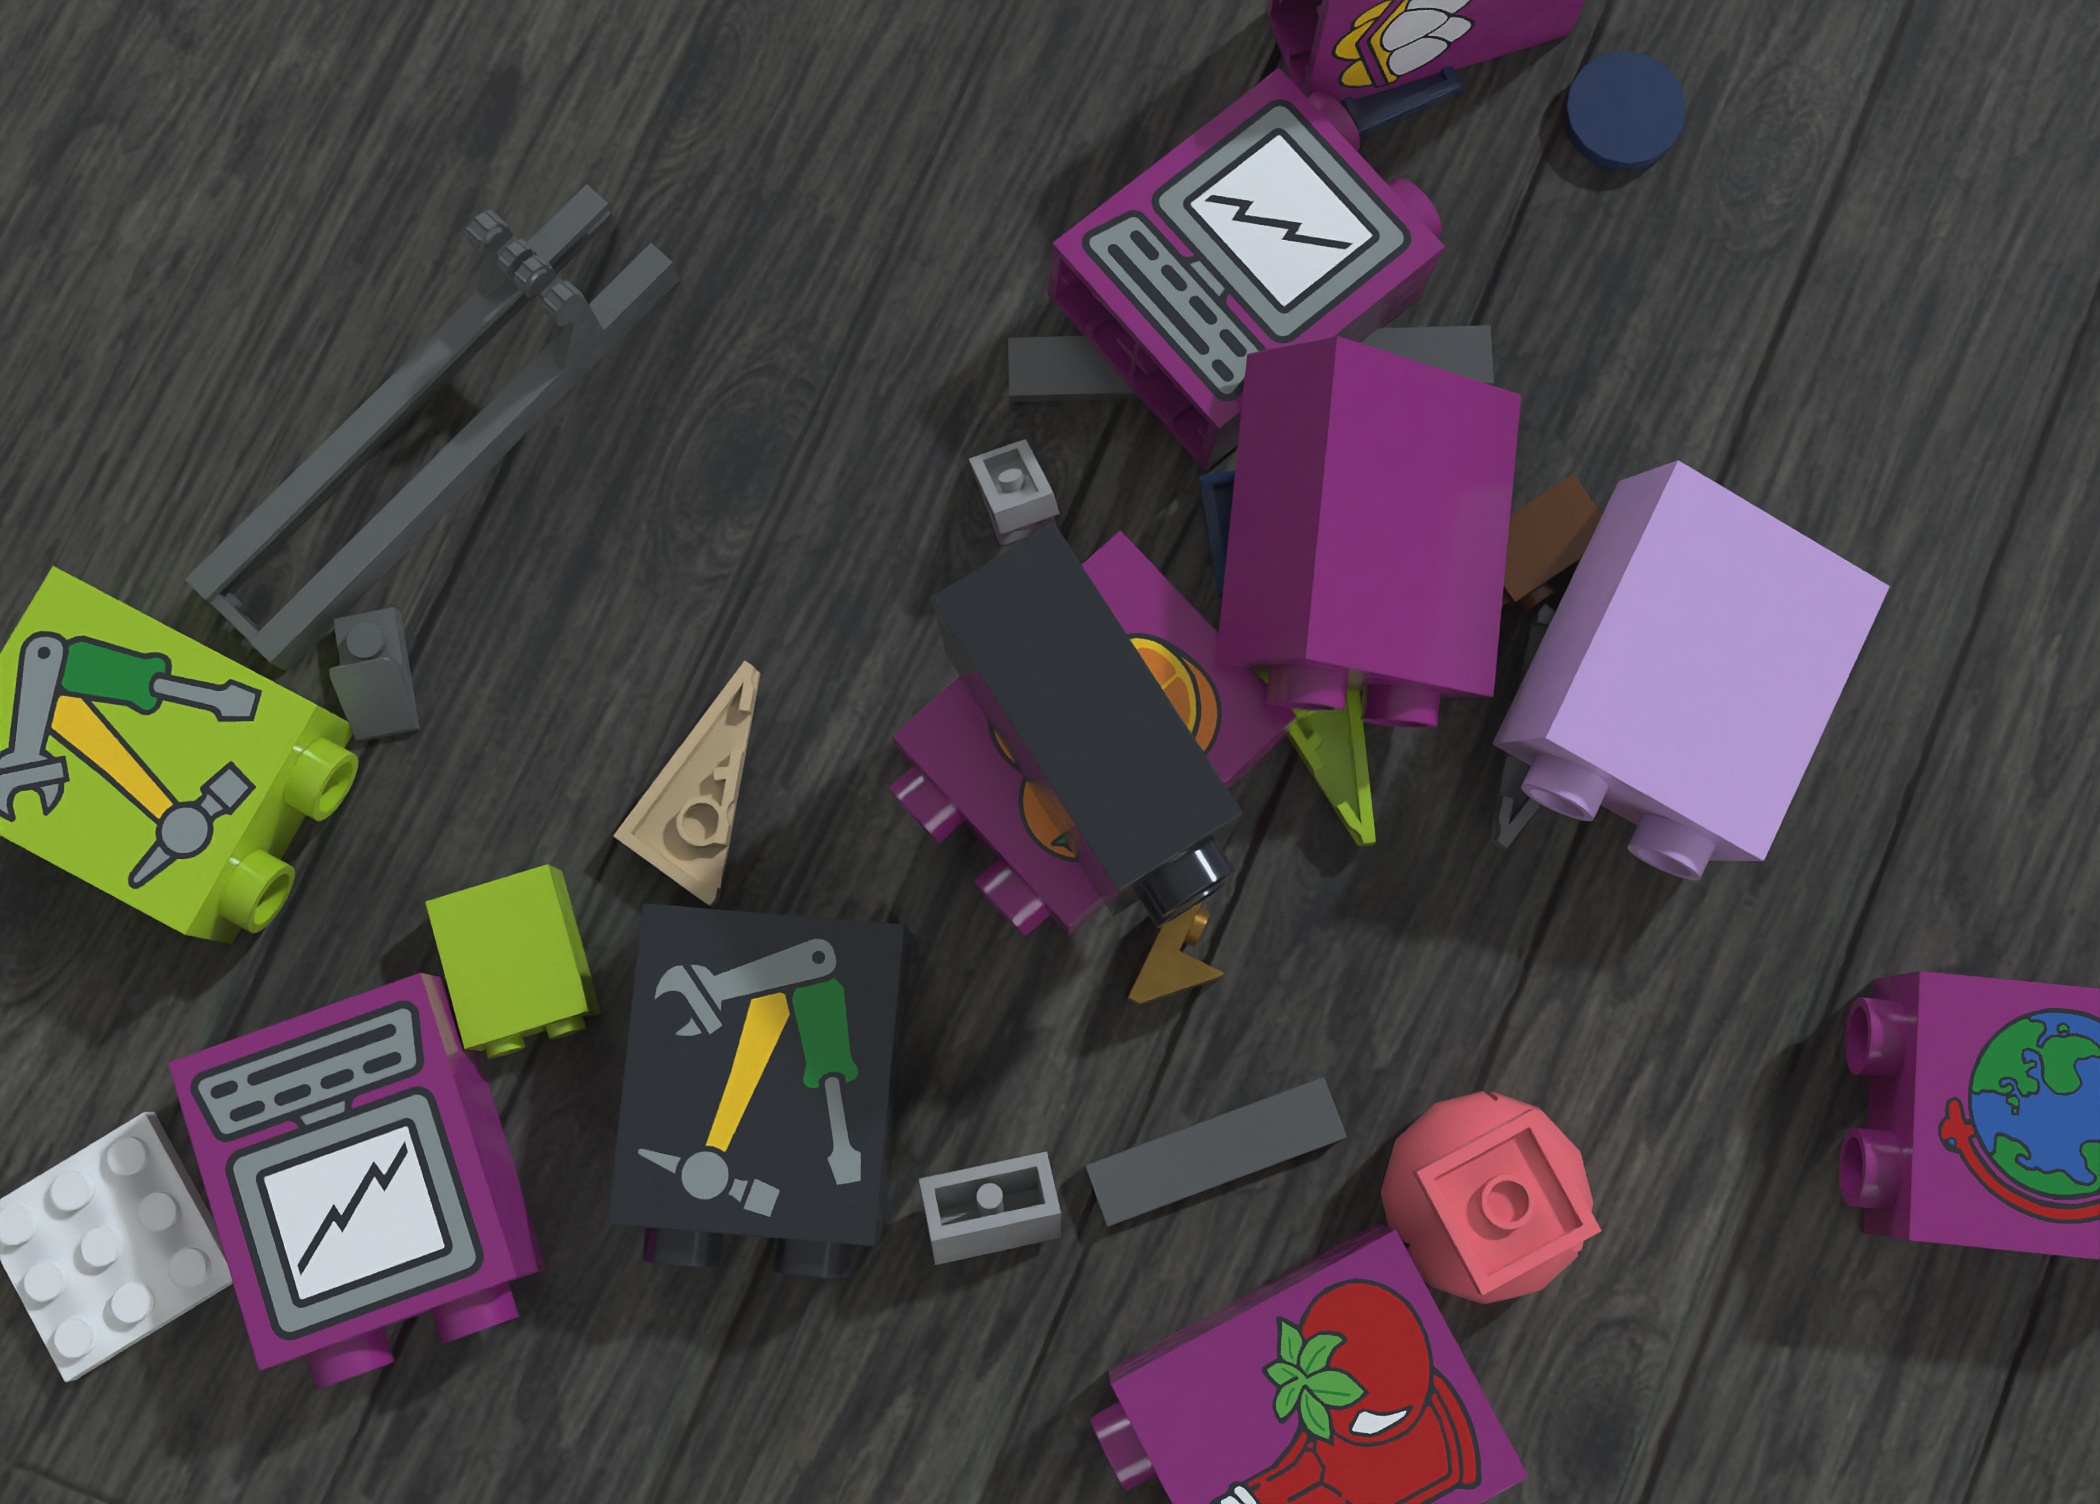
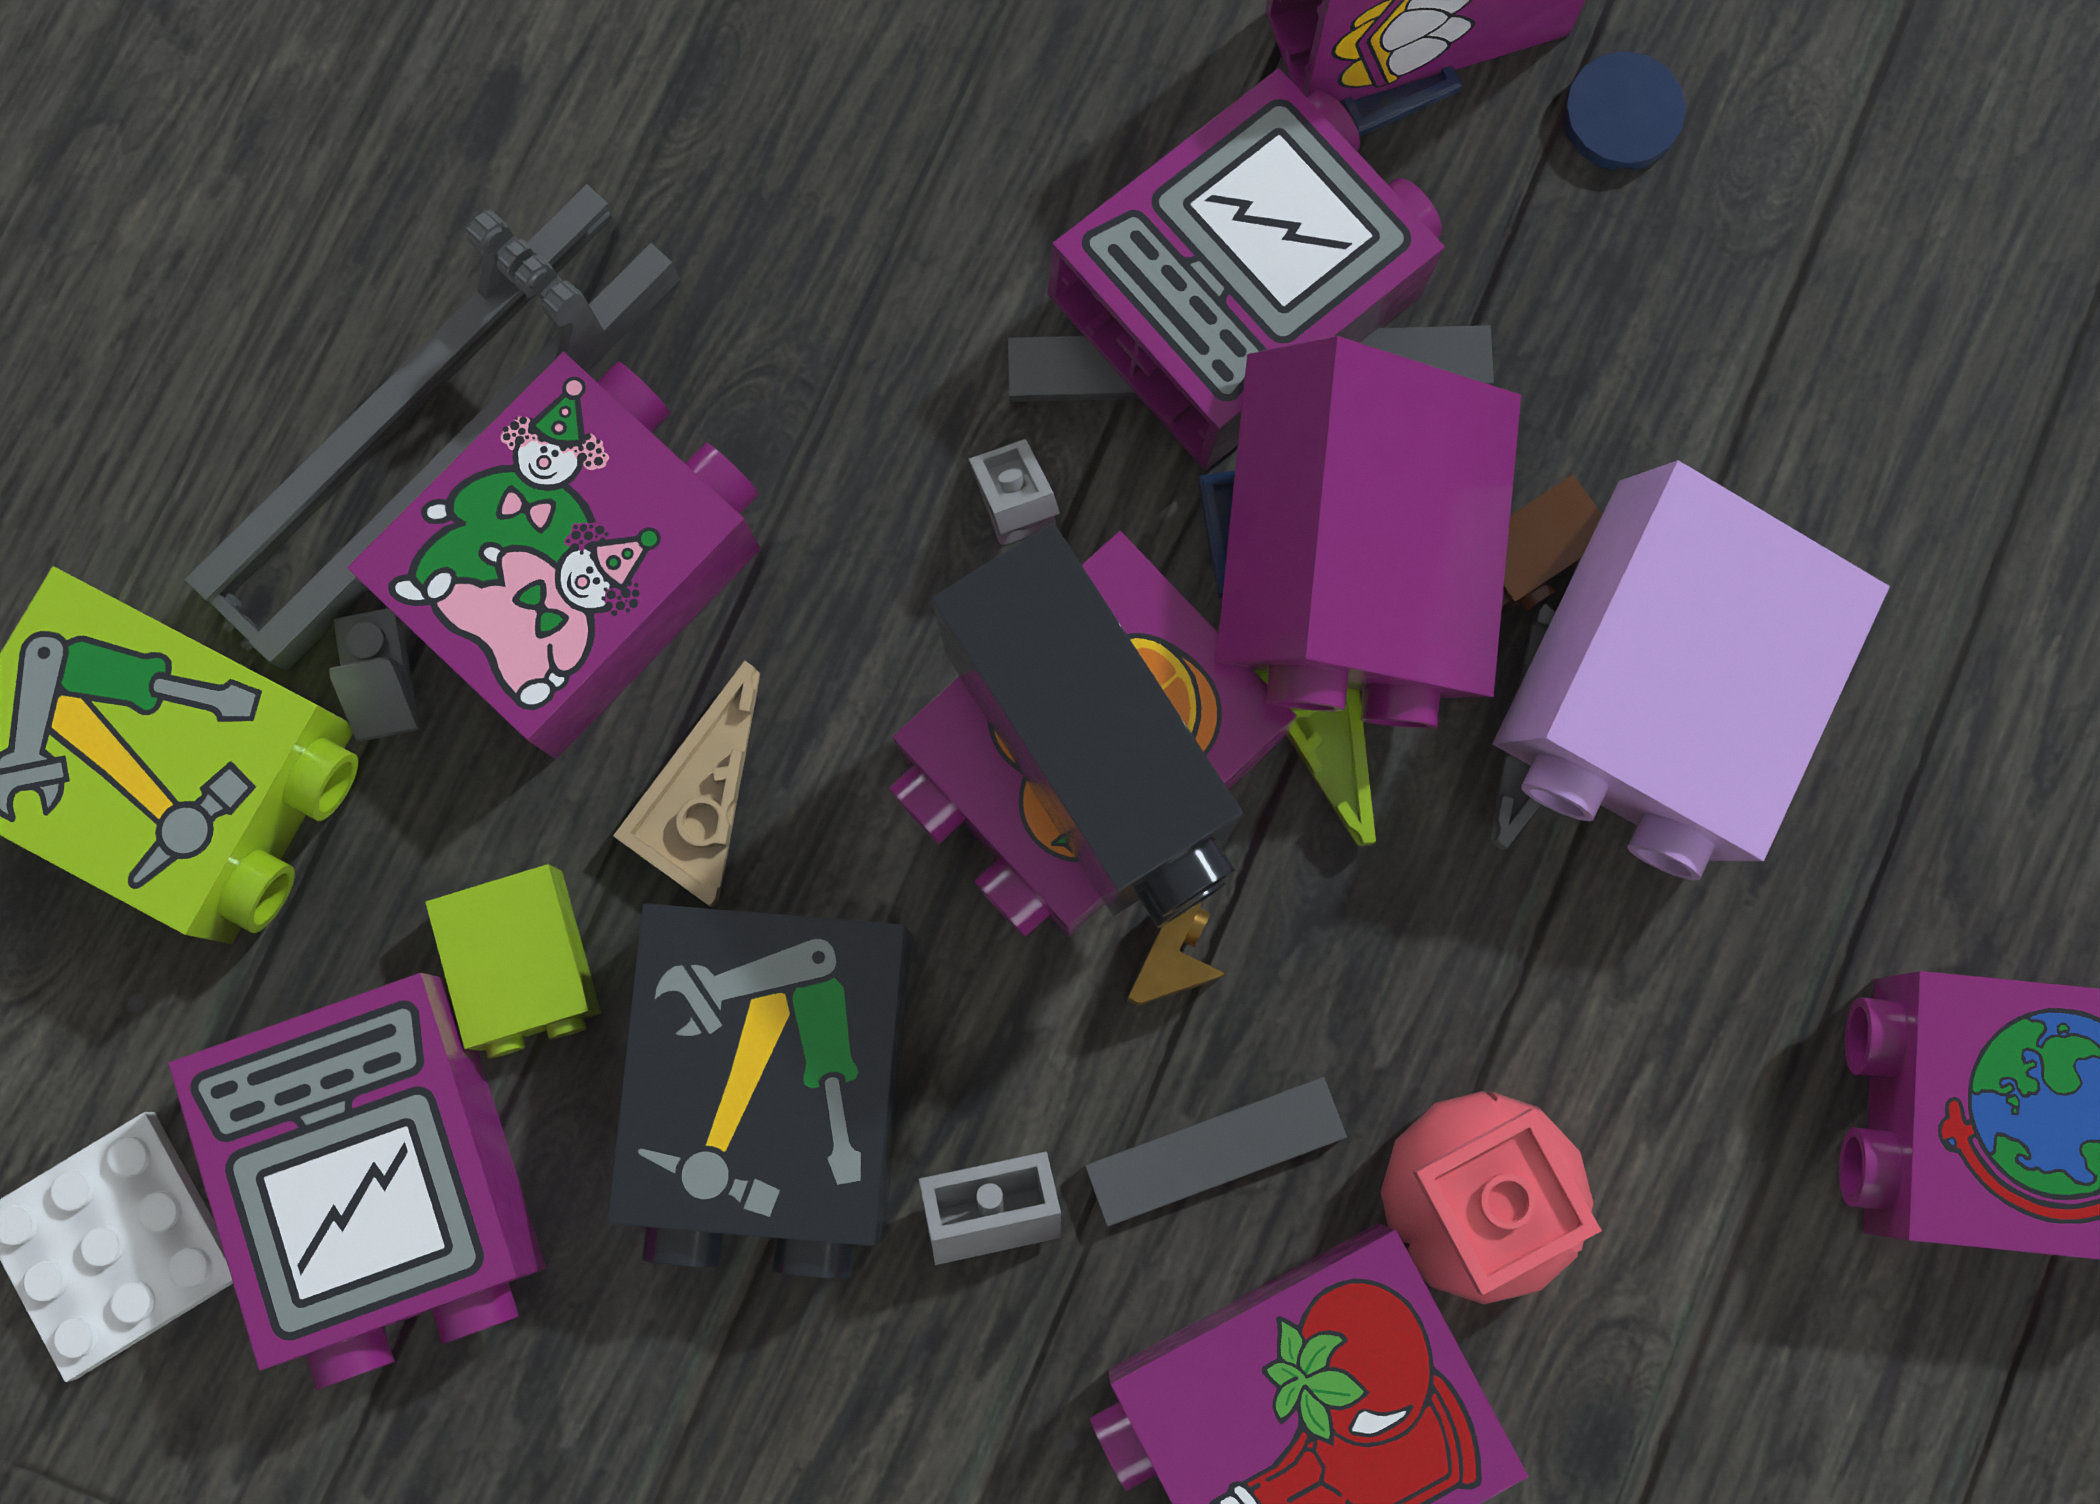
none -> brick [347,351,761,760]

